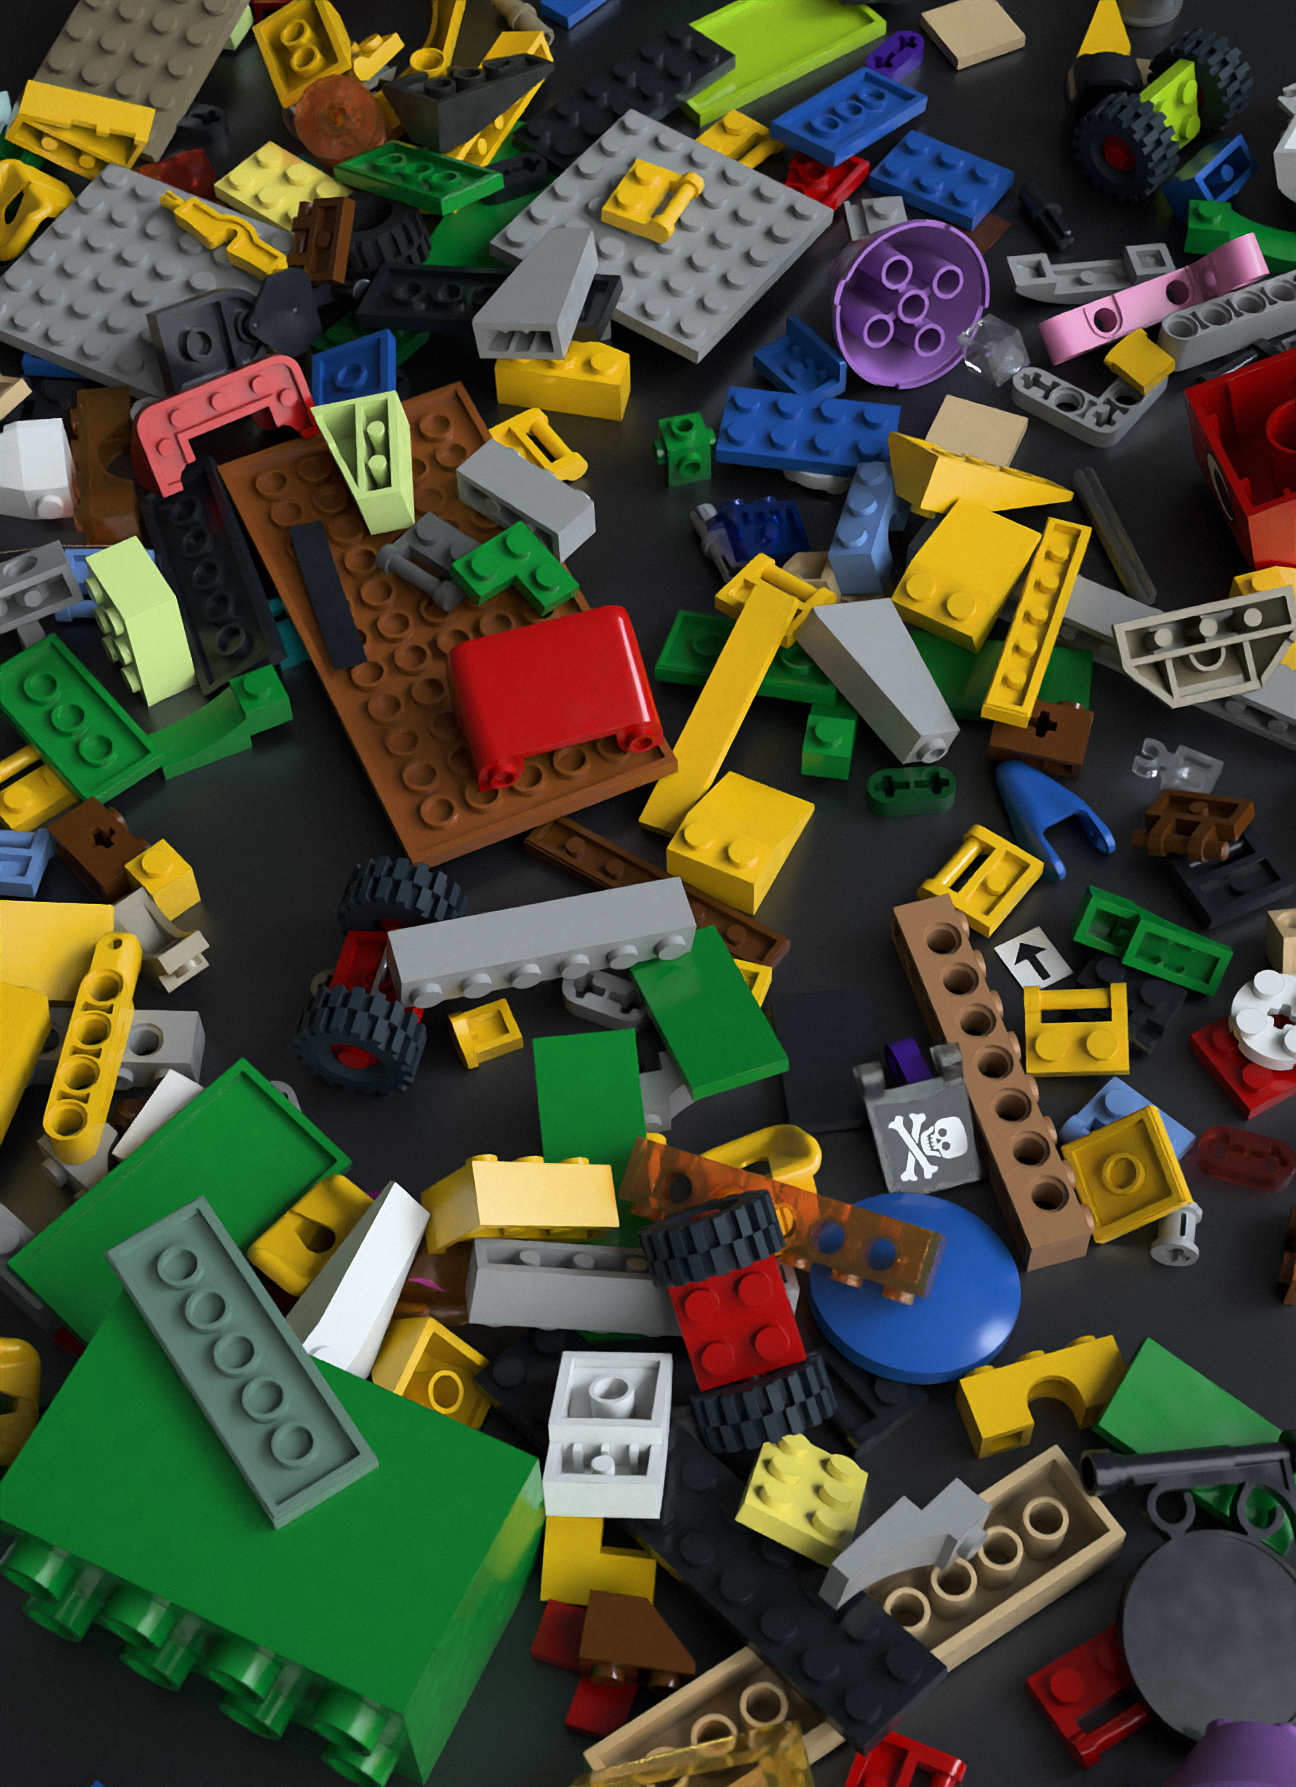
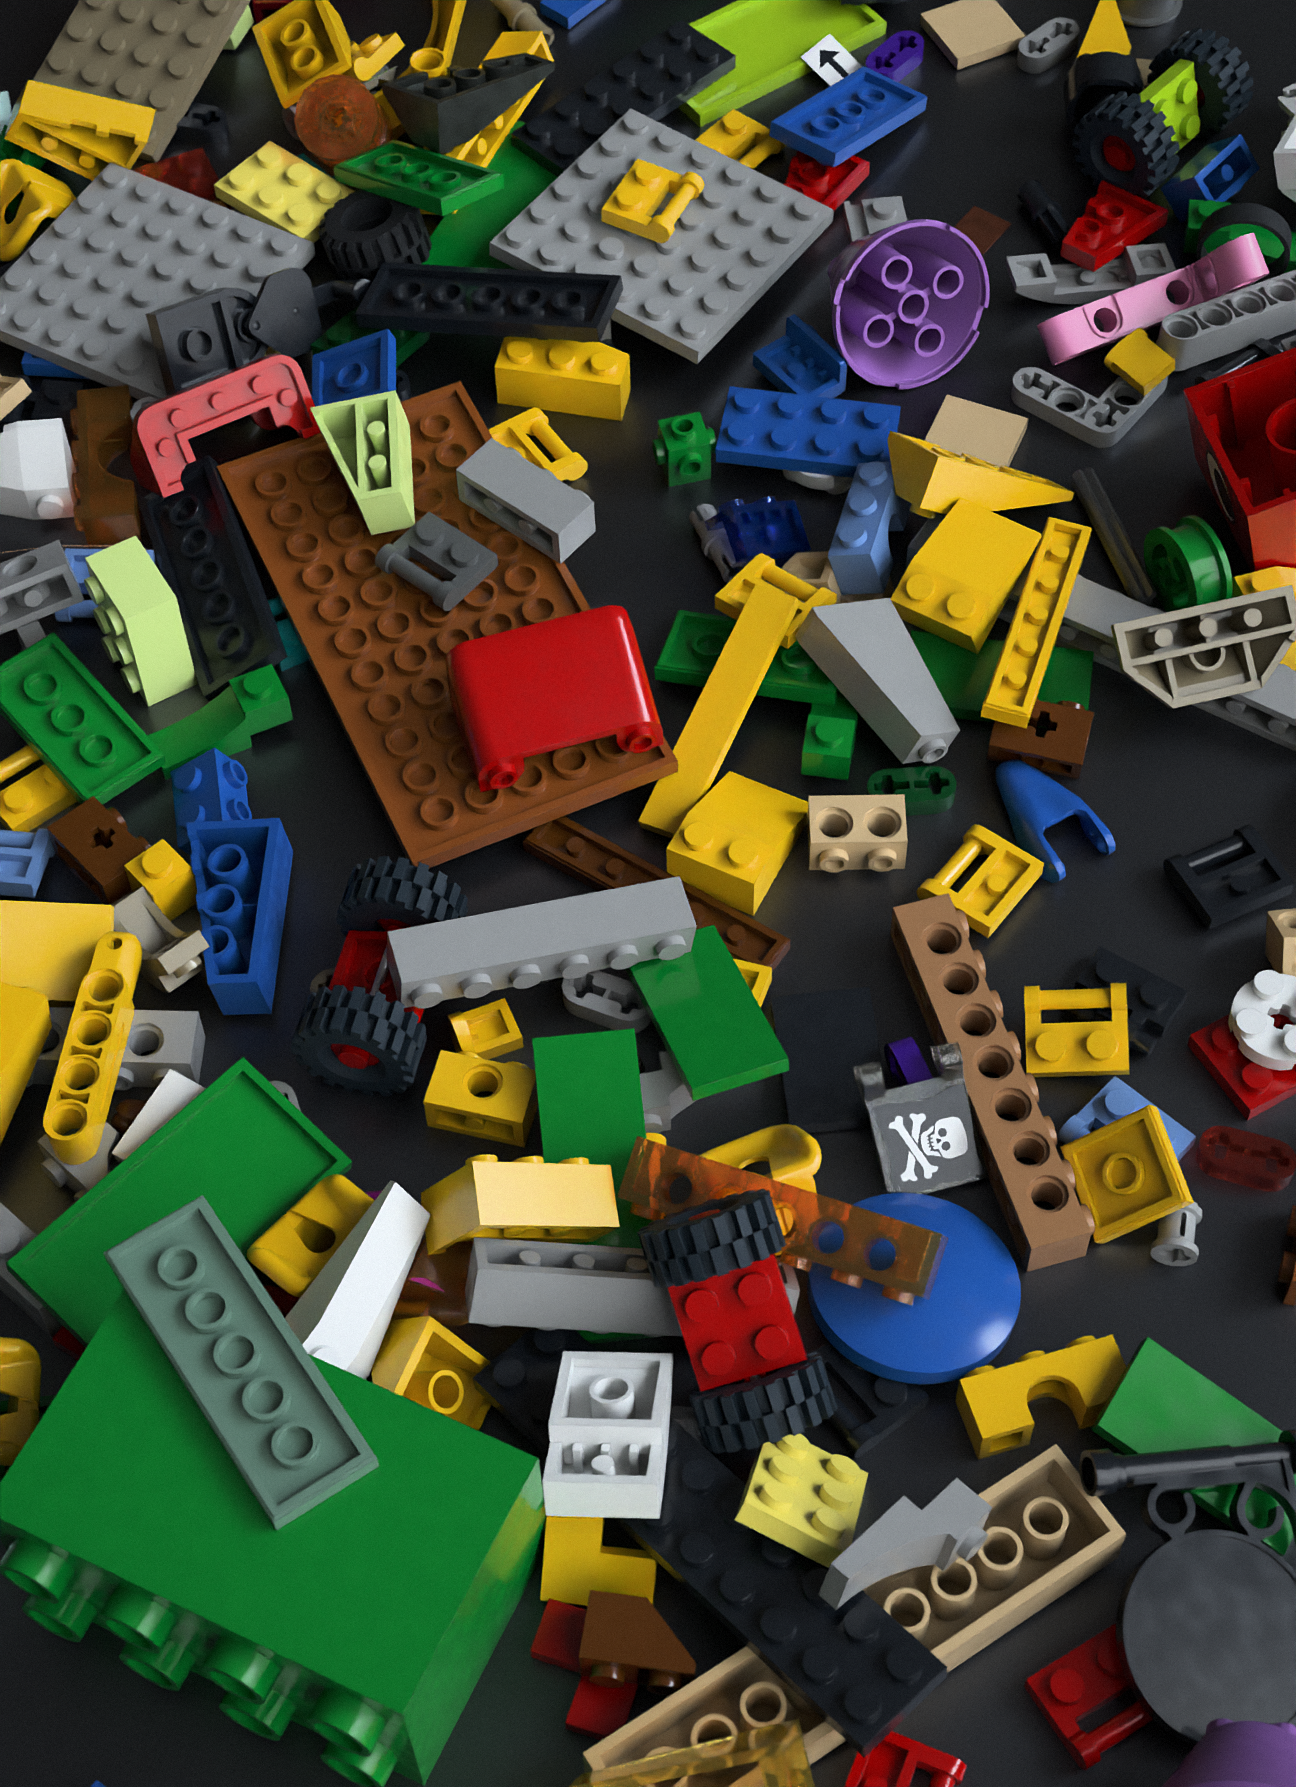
yellow piece [160,190,288,281] -> none
reddish brown plate [287,196,356,286] -> none
black sticker [289,520,368,670] -> none
green plate [449,520,580,617] -> none
light grey slope [472,228,599,360] -> none
black beam [479,152,548,205] -> none
blue plate [869,129,1015,231] -> none
clear brick [956,313,1031,387] -> none
white sticker [994,926,1073,990] -> none
green slope [1069,885,1233,997] -> none
clear plate [1132,738,1224,794] -> none
reddish brown plate [1132,788,1255,863] -> none
none -> blue bracket [171,748,252,855]
none -> blue wedge [186,818,293,1015]
none -> yellow brick [423,1050,538,1147]
none -> white sticker [801,34,863,86]
none -> tan brick [807,794,908,872]
none -> light grey beam [1016,17,1080,74]
none -> red wing [1060,180,1169,272]
none -> green wheel [1144,515,1233,612]
none -> black tyre [1196,203,1292,287]

